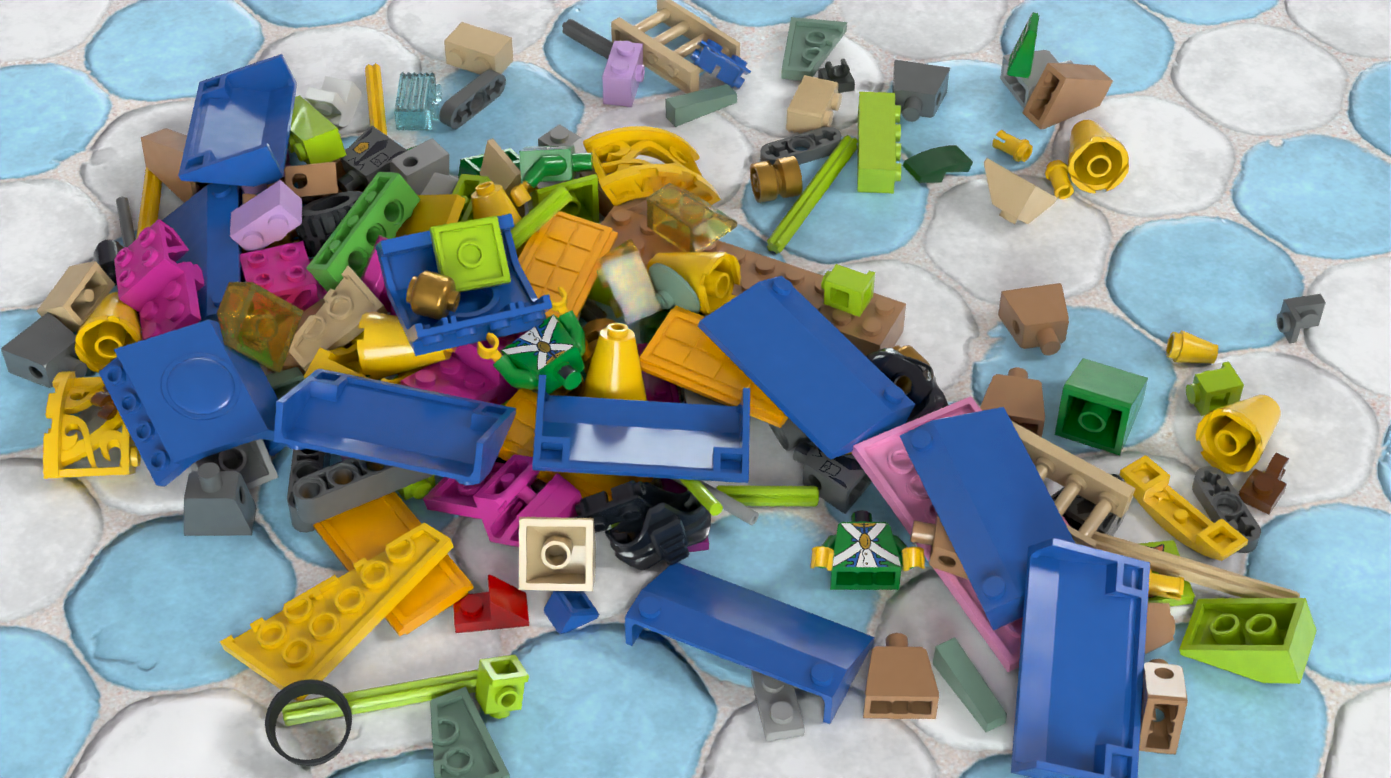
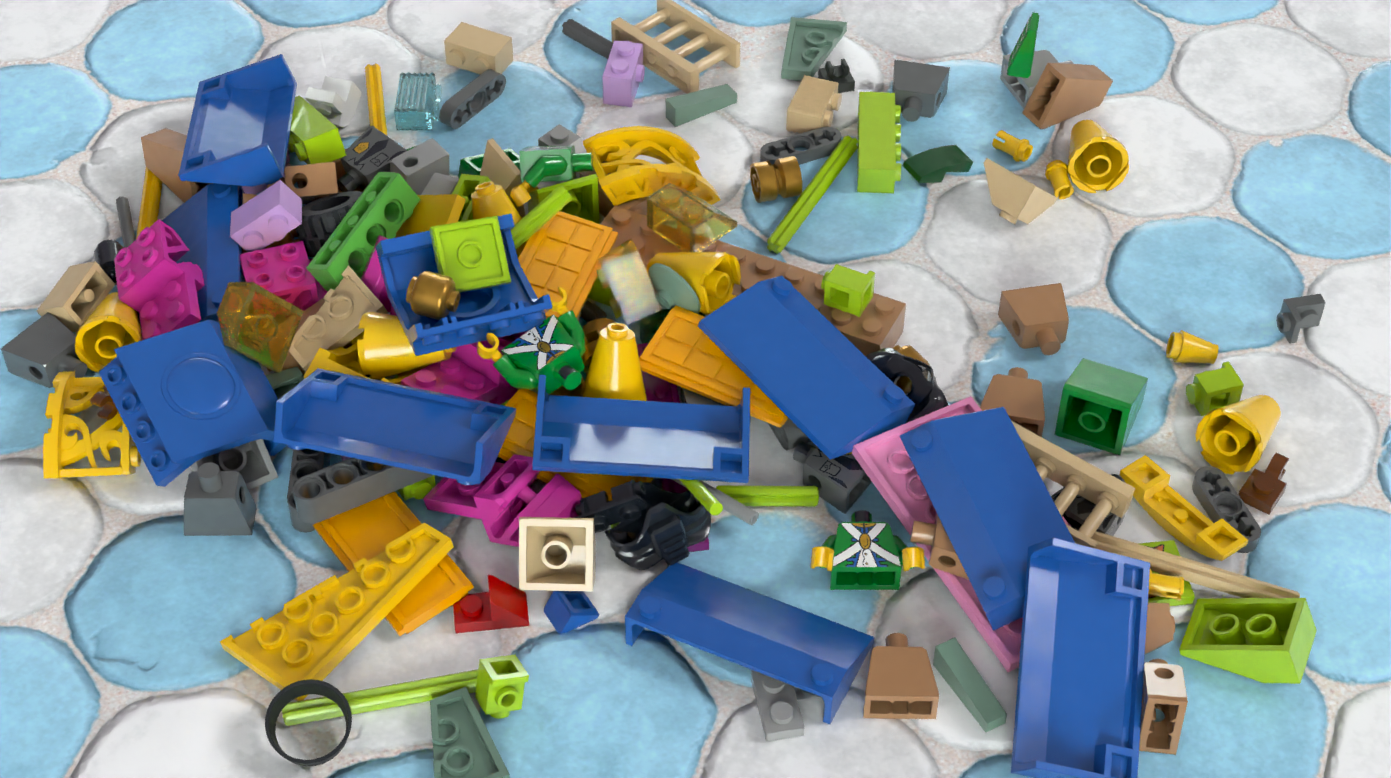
blue hinge [690,39,751,89] -> none

